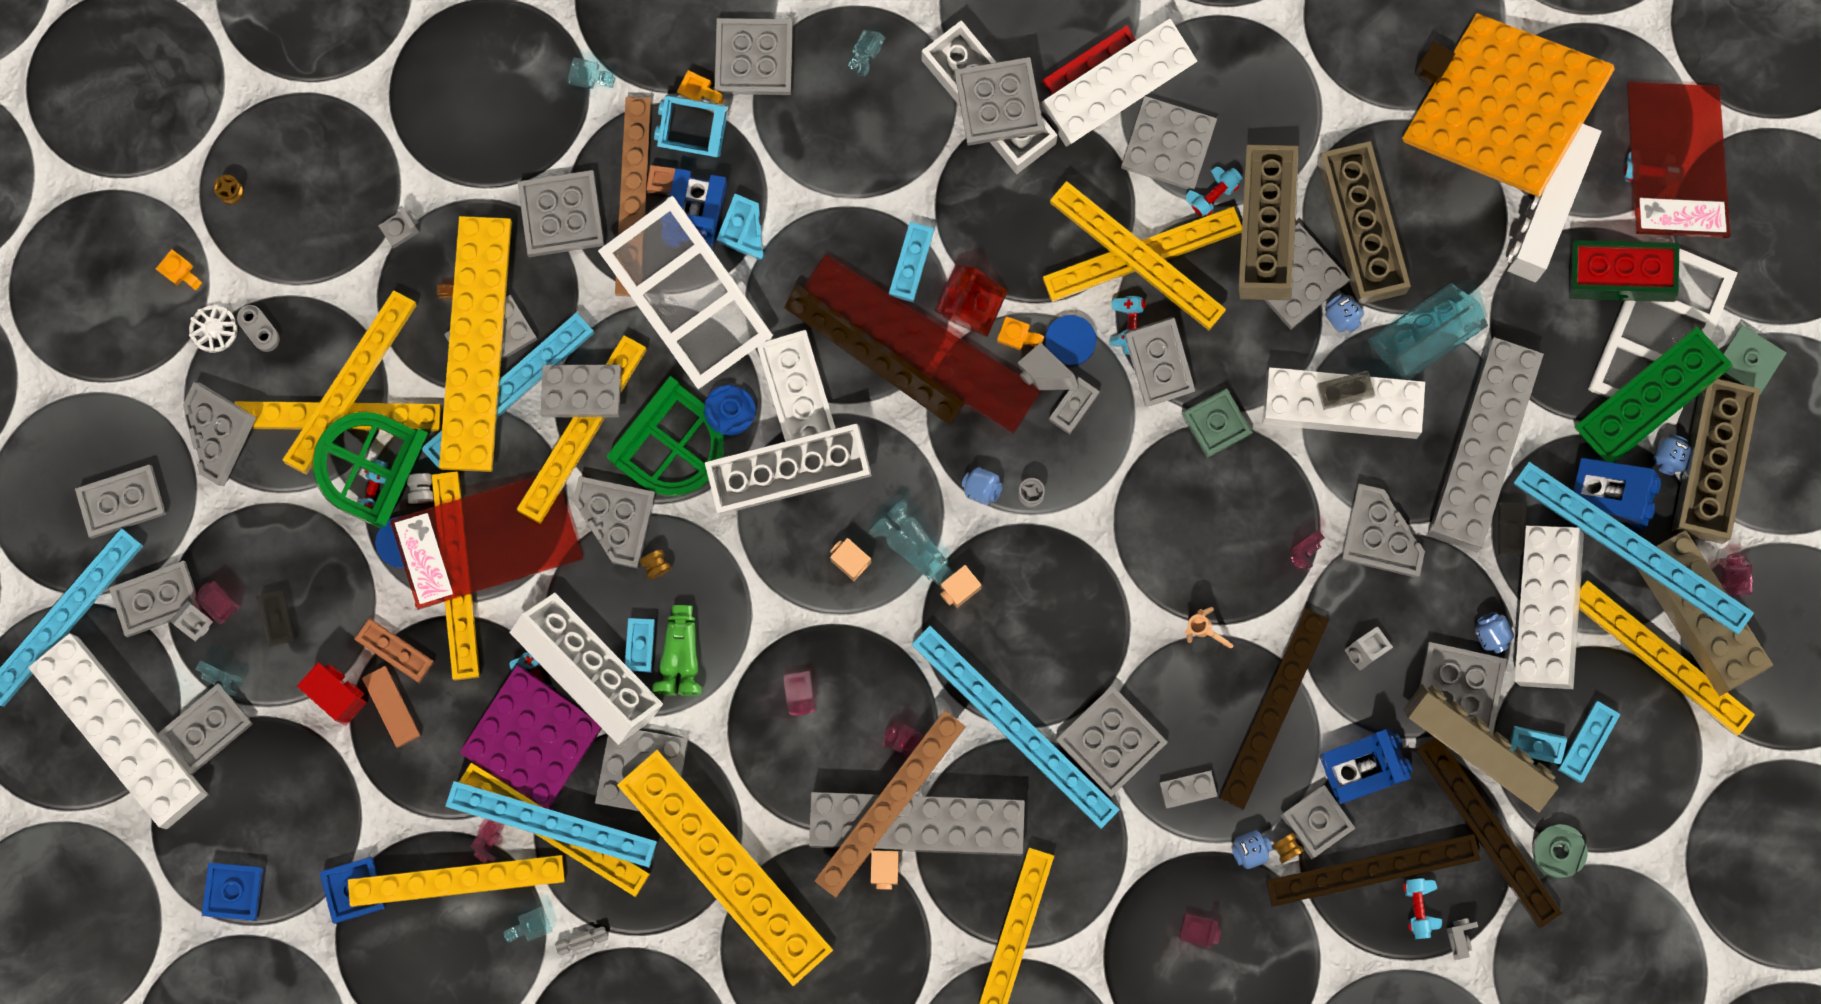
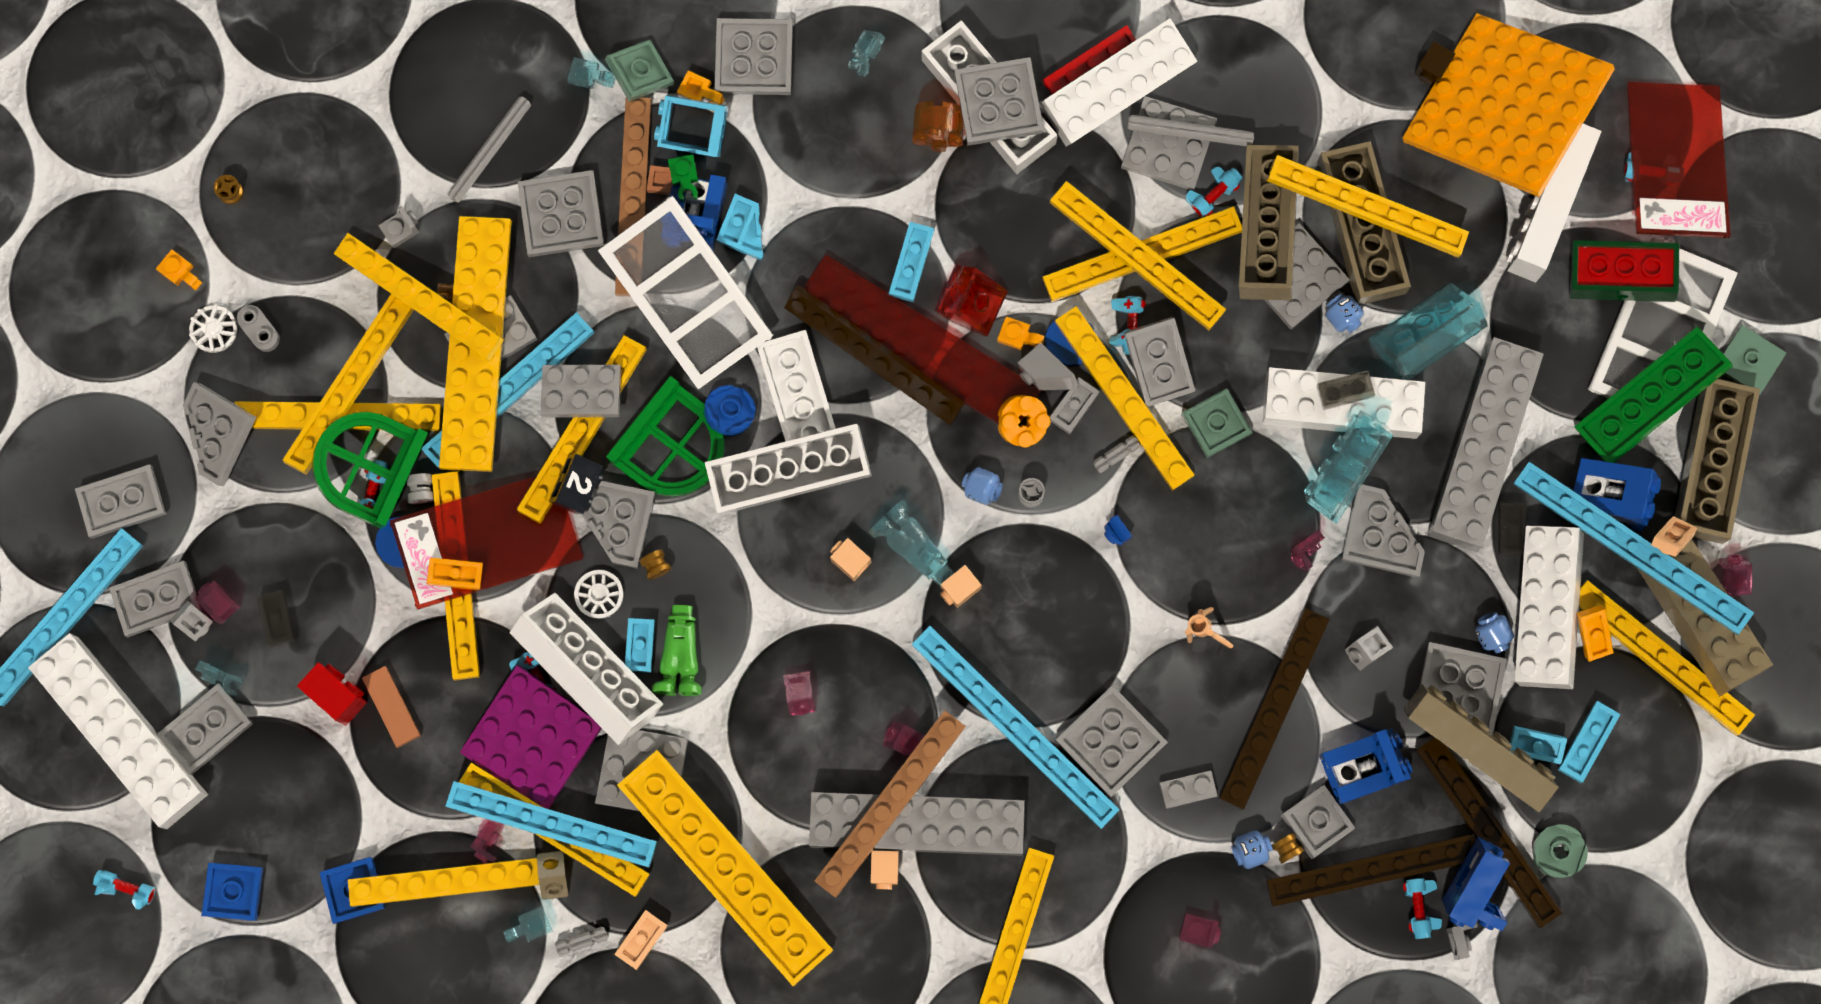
nougat tile [354,618,434,683] -> none
medium blue head [1653,435,1691,475] -> none
none -> medium azure piece [93,870,155,909]
none -> yellow plate [334,233,504,361]
none -> light orange plate [427,558,483,590]
none -> light grey axle [447,96,531,203]
none -> dark tan bracket [537,851,568,900]
none -> black brick [548,453,603,514]
none -> white wheel [574,570,624,619]
none -> sand green plate [605,39,674,102]
none -> light nougat plate [615,910,668,970]
none -> green plate [668,154,698,203]
none -> clear orange brick [912,101,964,152]
none -> light orange plate [997,395,1051,448]
none -> yellow plate [1055,306,1194,491]
none -> light grey axle [1093,435,1140,473]
none -> blue plate [1104,515,1132,545]
none -> light grey axle [1128,115,1254,146]
none -> yellow plate [1267,155,1469,257]
none -> clear light blue slope [1304,410,1393,524]
none -> blue brick [1442,837,1510,931]
none -> light orange plate [1576,605,1613,662]
none -> light nougat plate [1651,516,1697,557]

